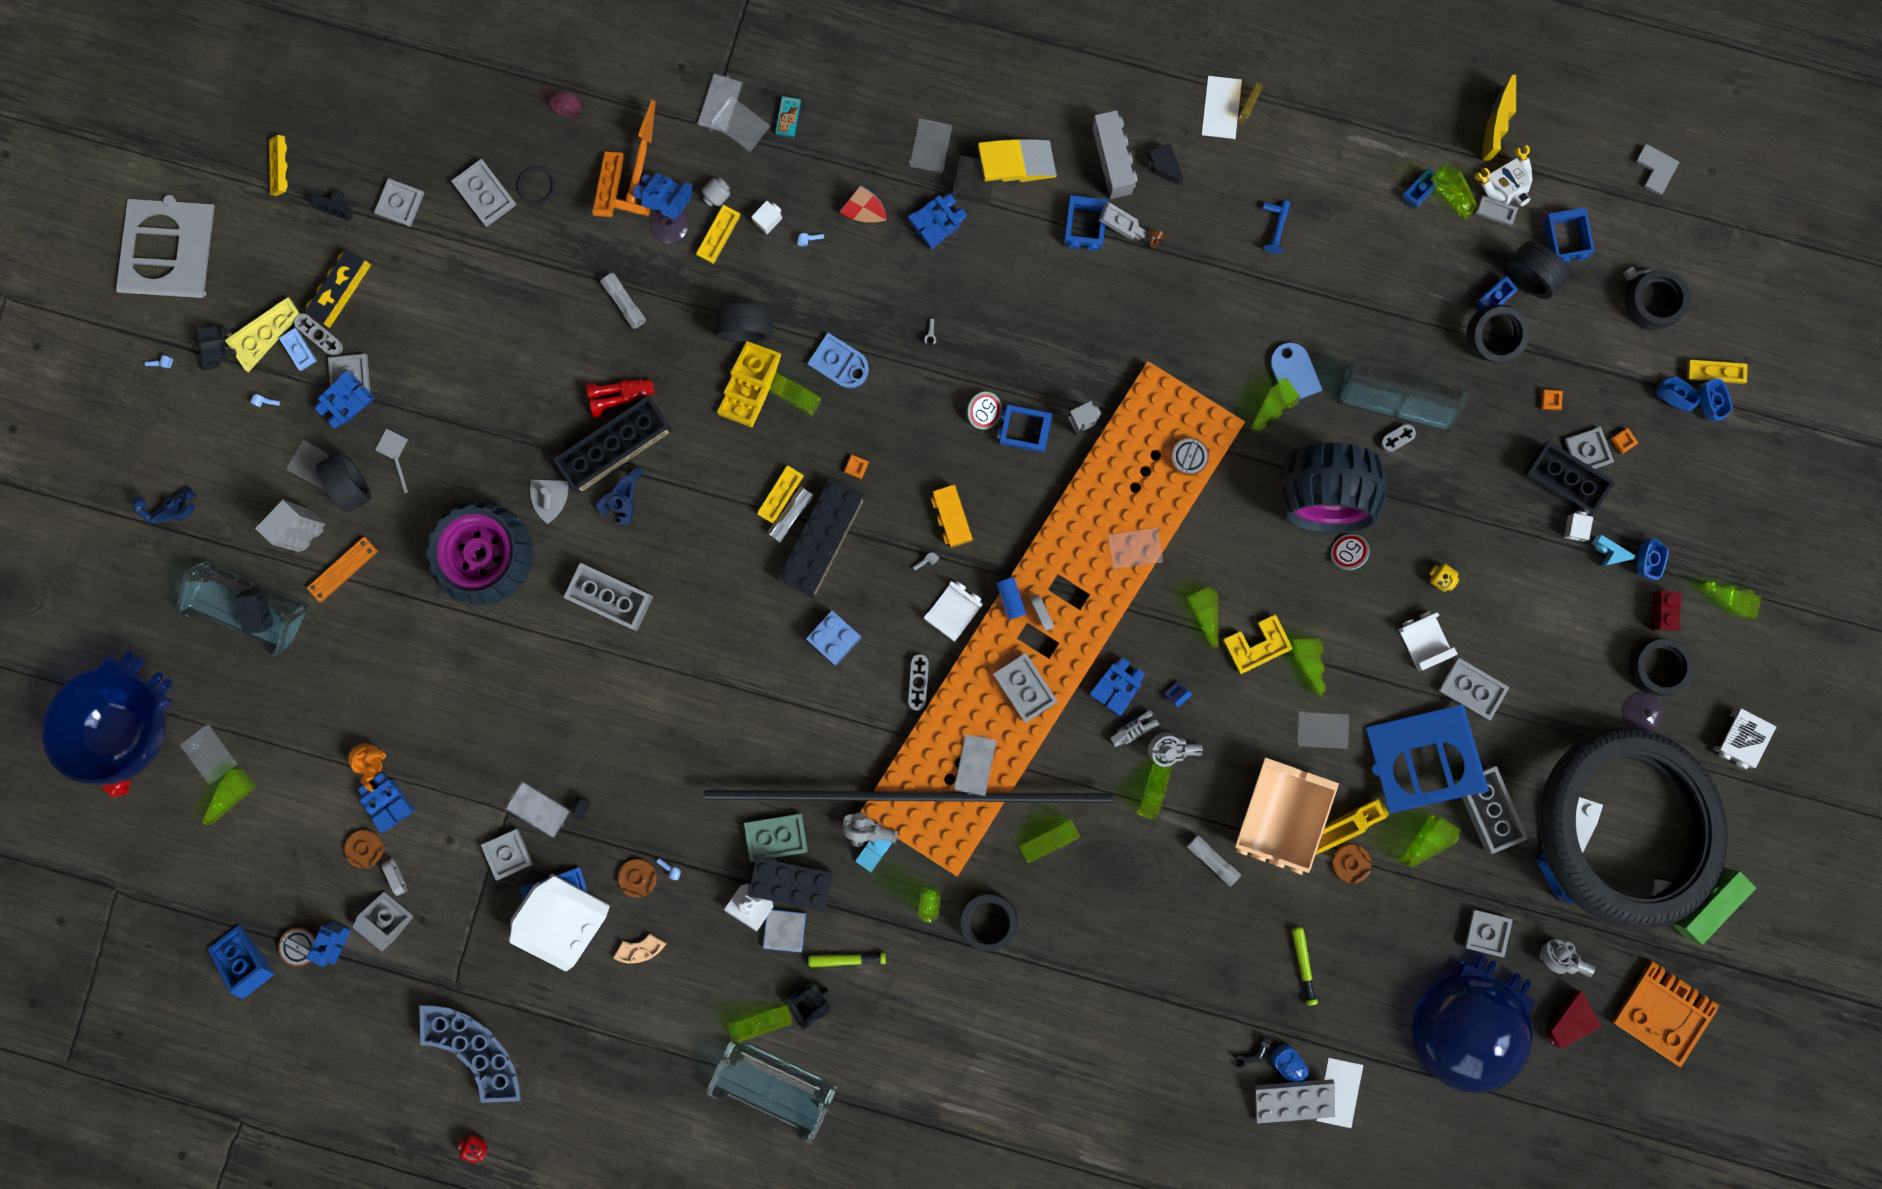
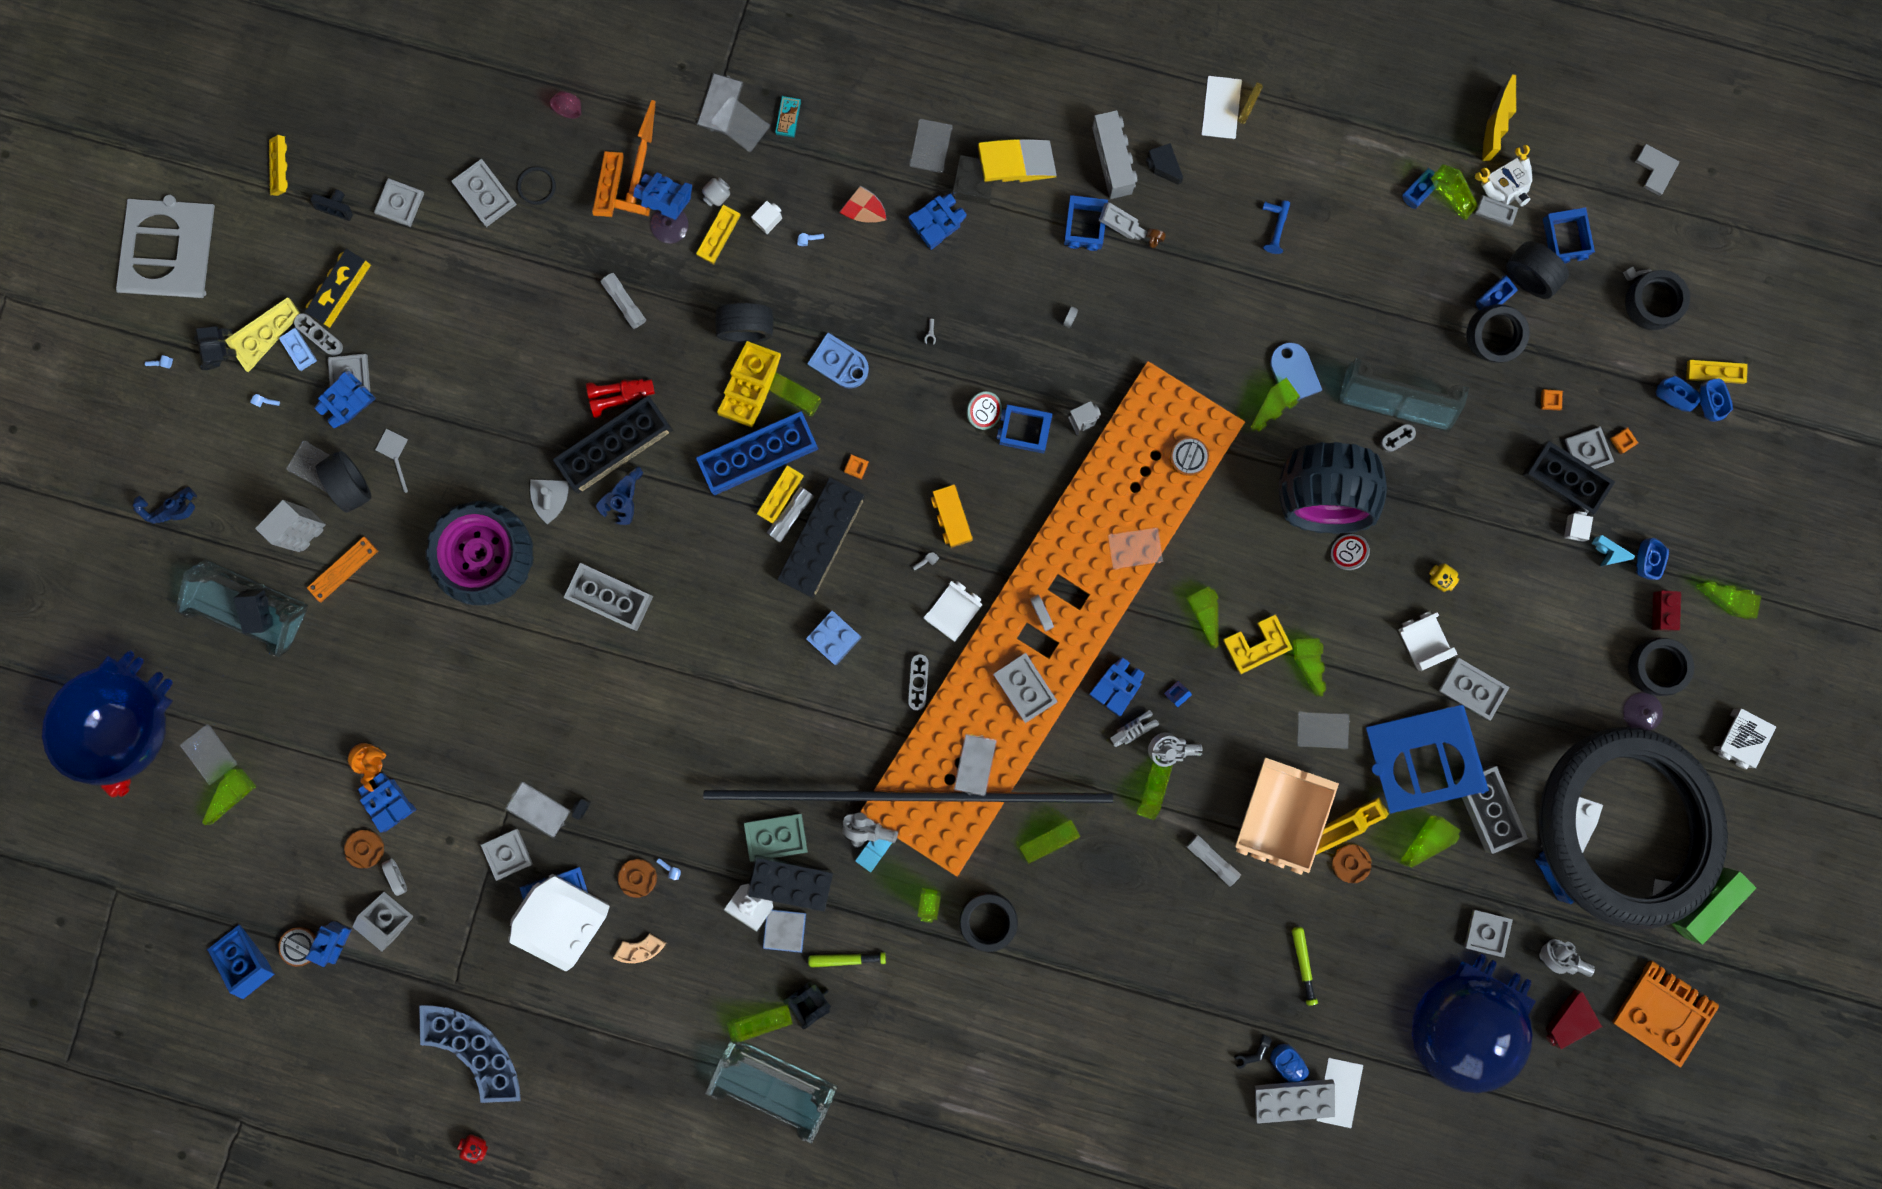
blue brick [996,577,1026,620] -> none
none -> blue brick [696,411,818,495]
none -> light grey tile [1063,307,1078,328]

